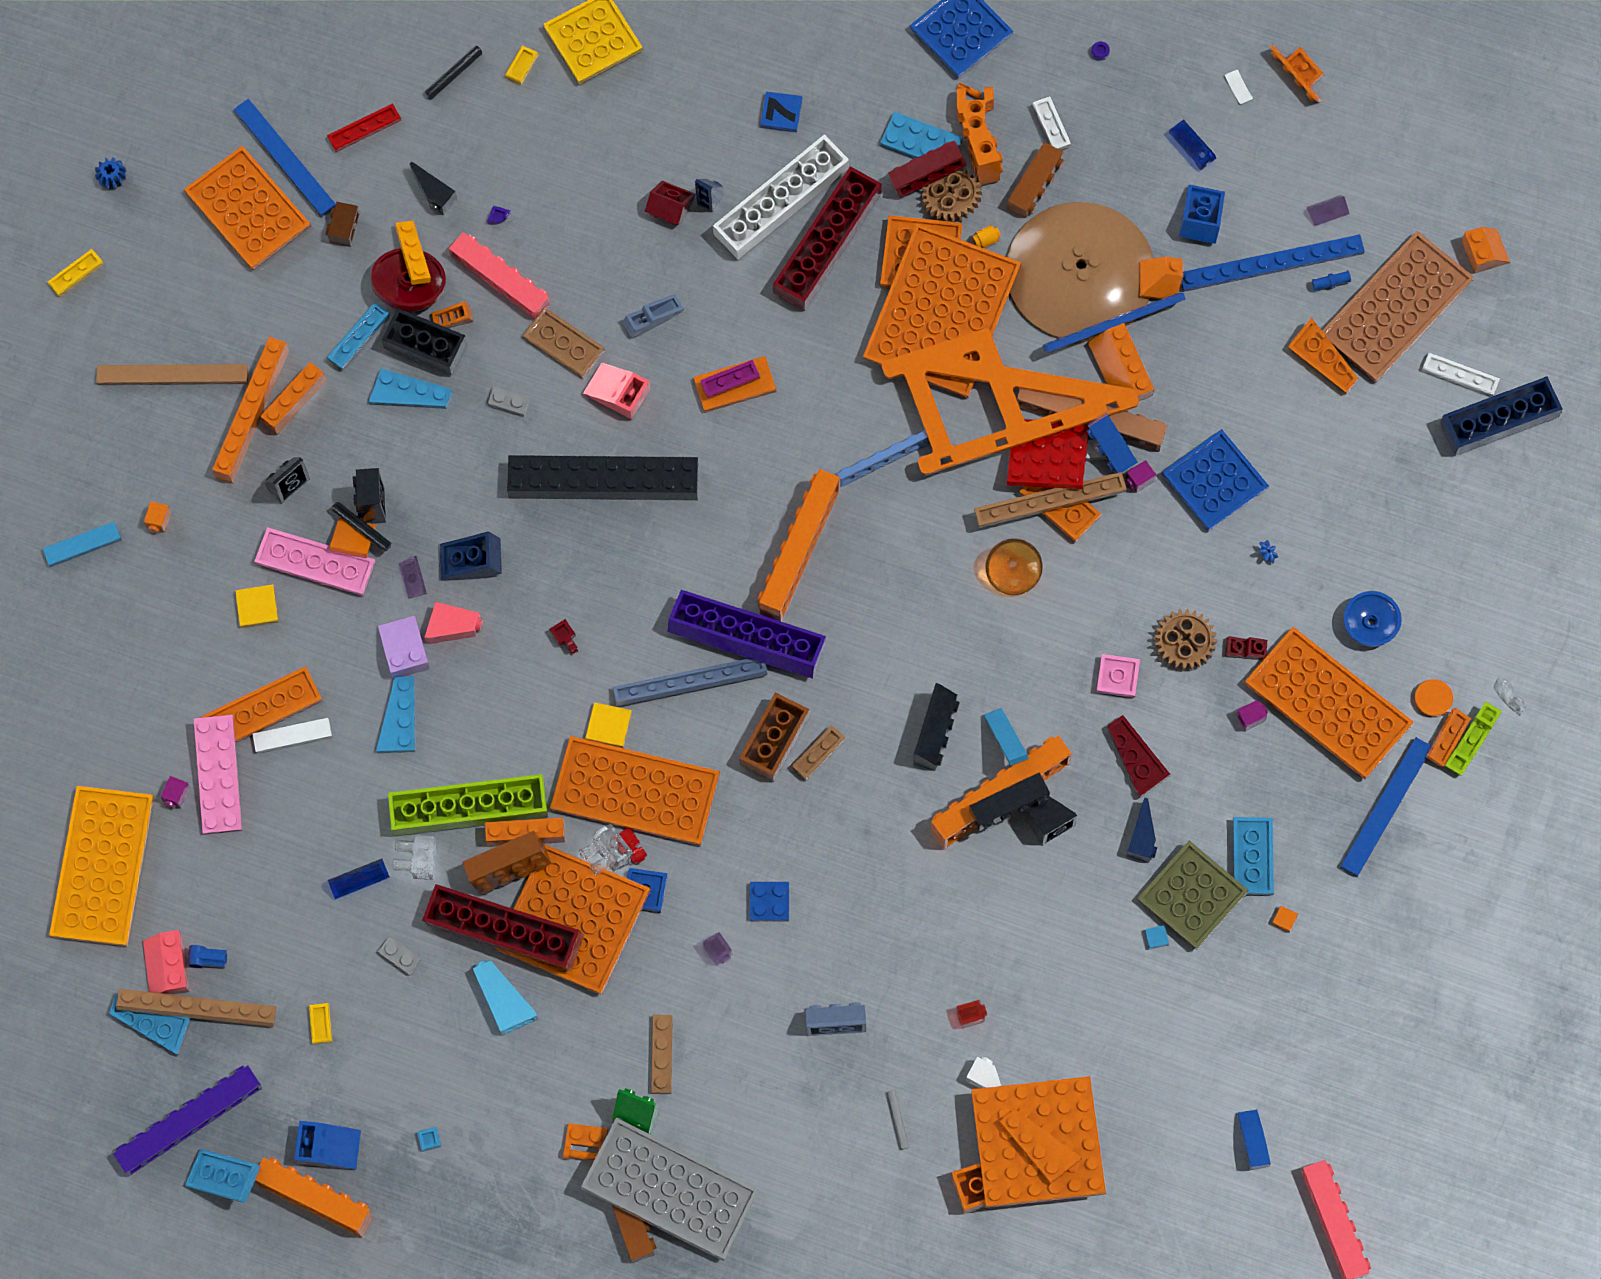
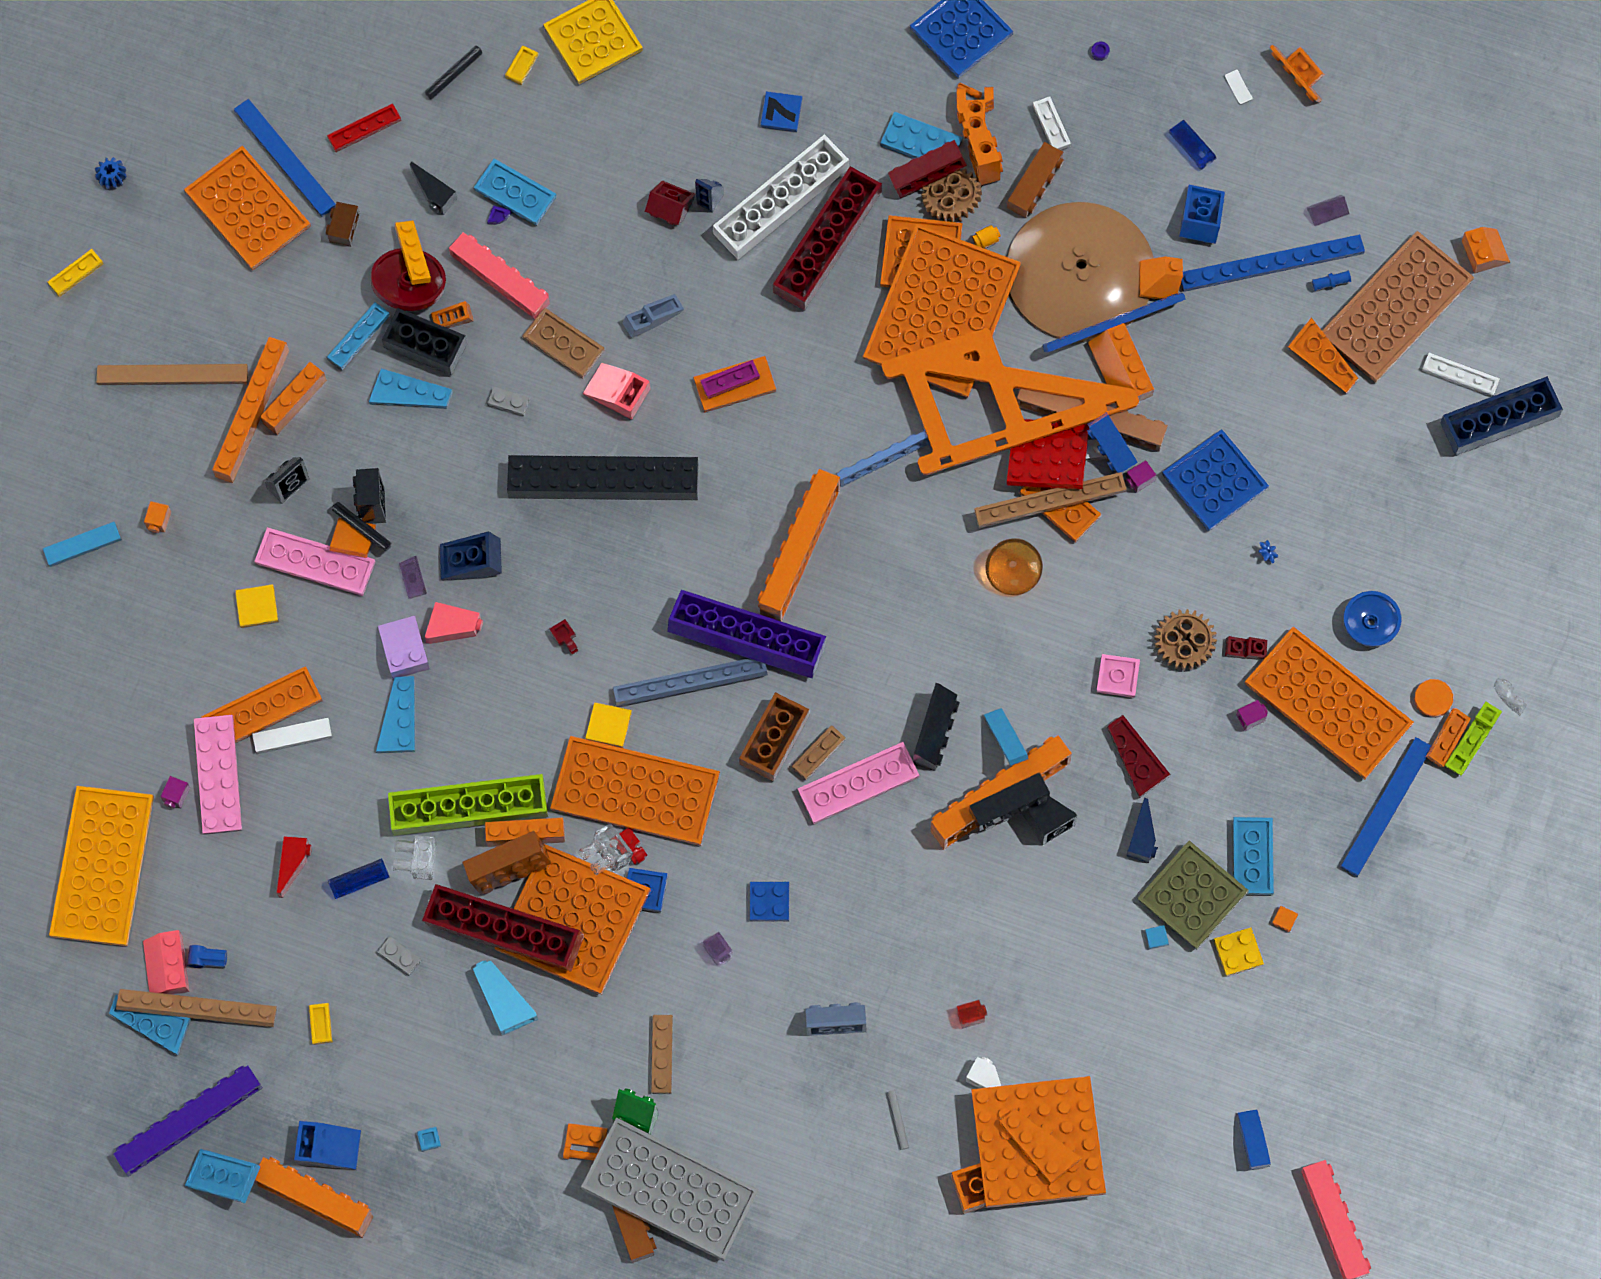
none -> red slope [277,836,312,898]
none -> dark azure plate [474,159,557,226]
none -> bright pink plate [798,742,920,824]
none -> yellow plate [1214,928,1264,977]

